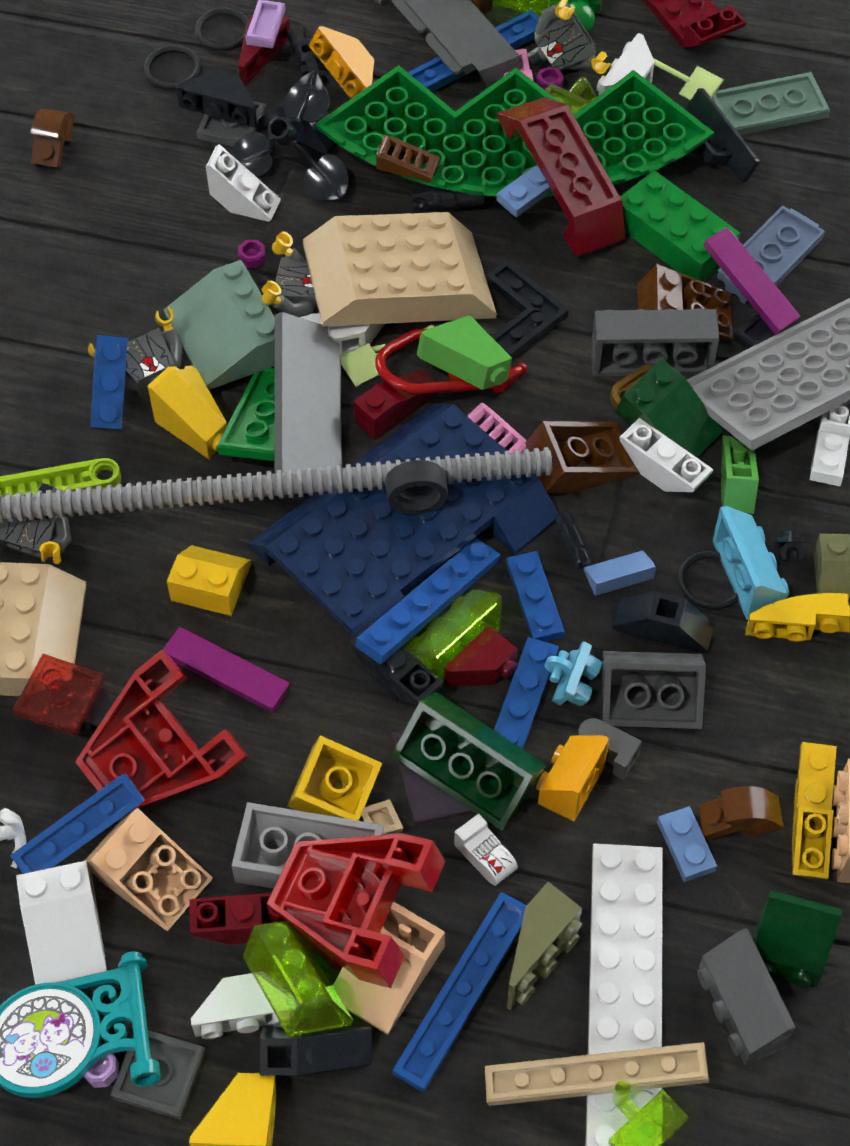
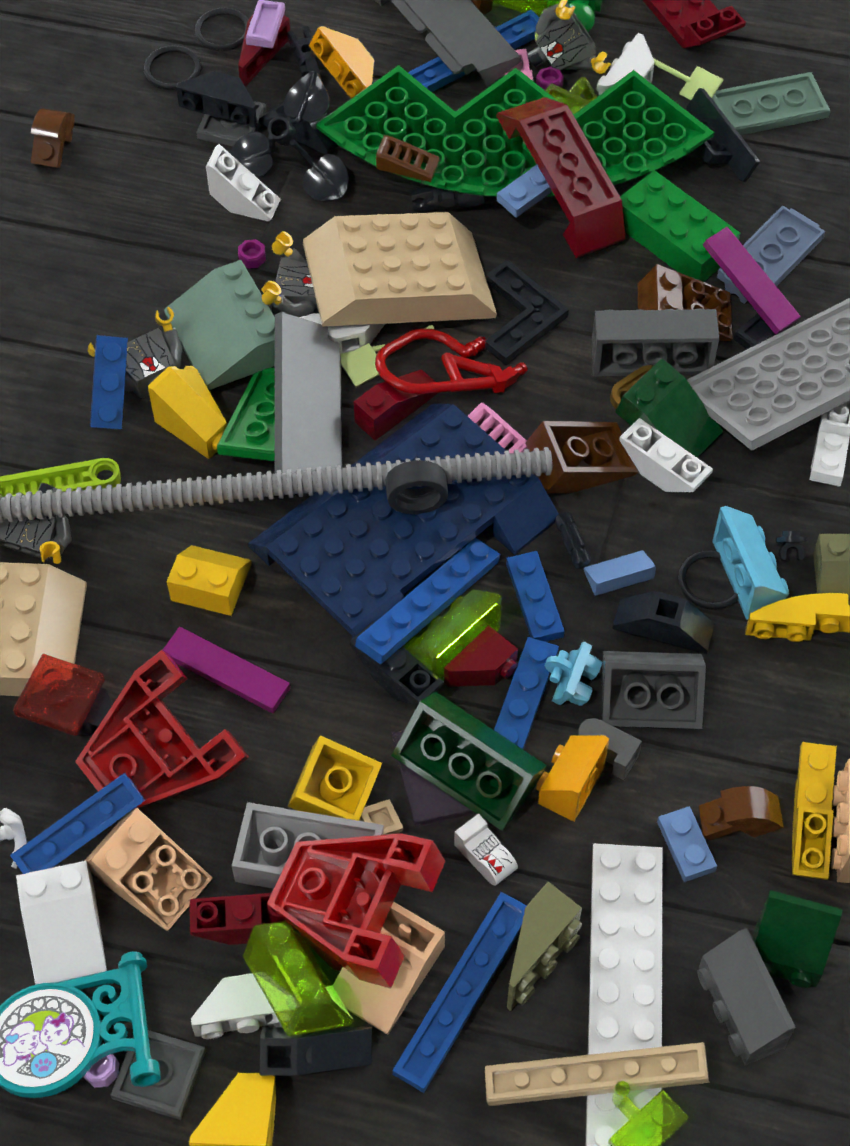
bright green slope [417,315,512,390] -> none
bright green slope [721,436,759,514] -> none

